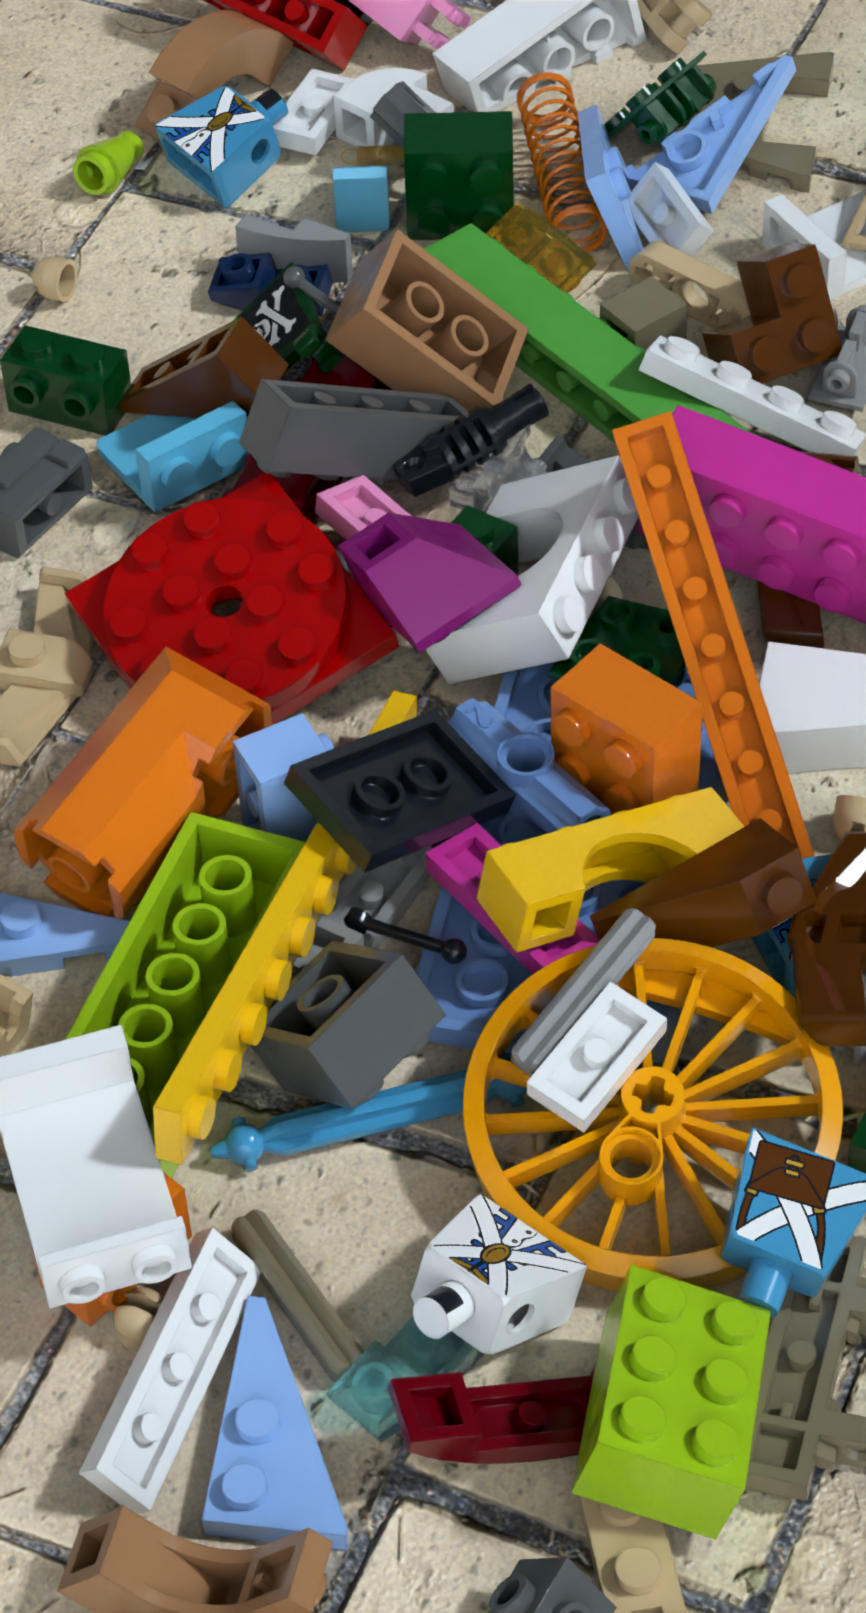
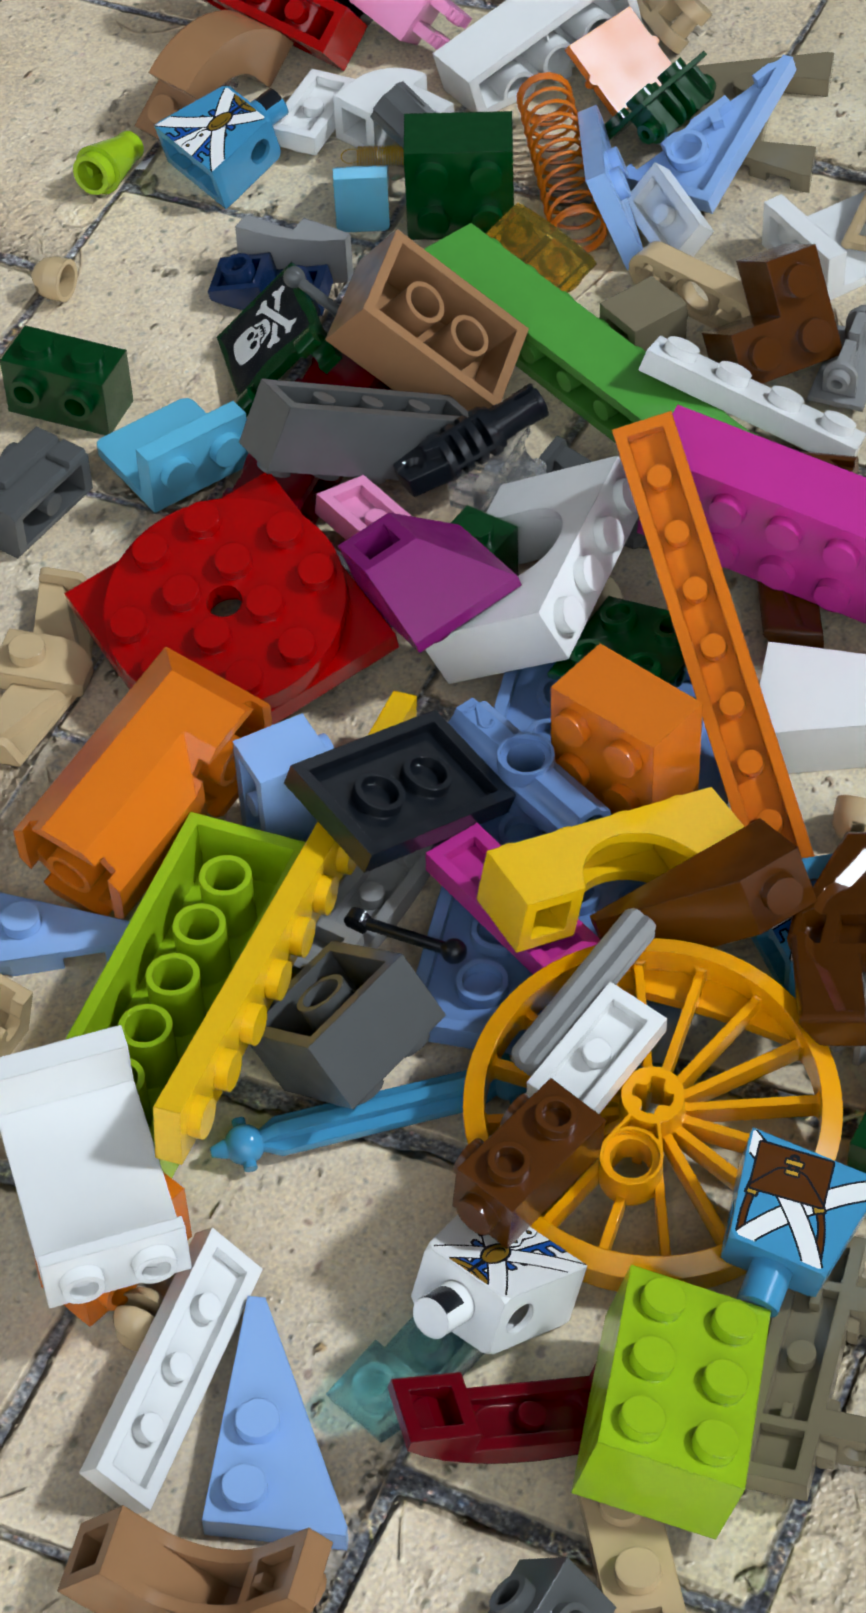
reddish brown slope [117,317,289,418] -> none
dark tan axle [231,1209,366,1384] -> none
none -> reddish brown brick [452,1078,606,1249]
none -> piece [565,6,672,116]

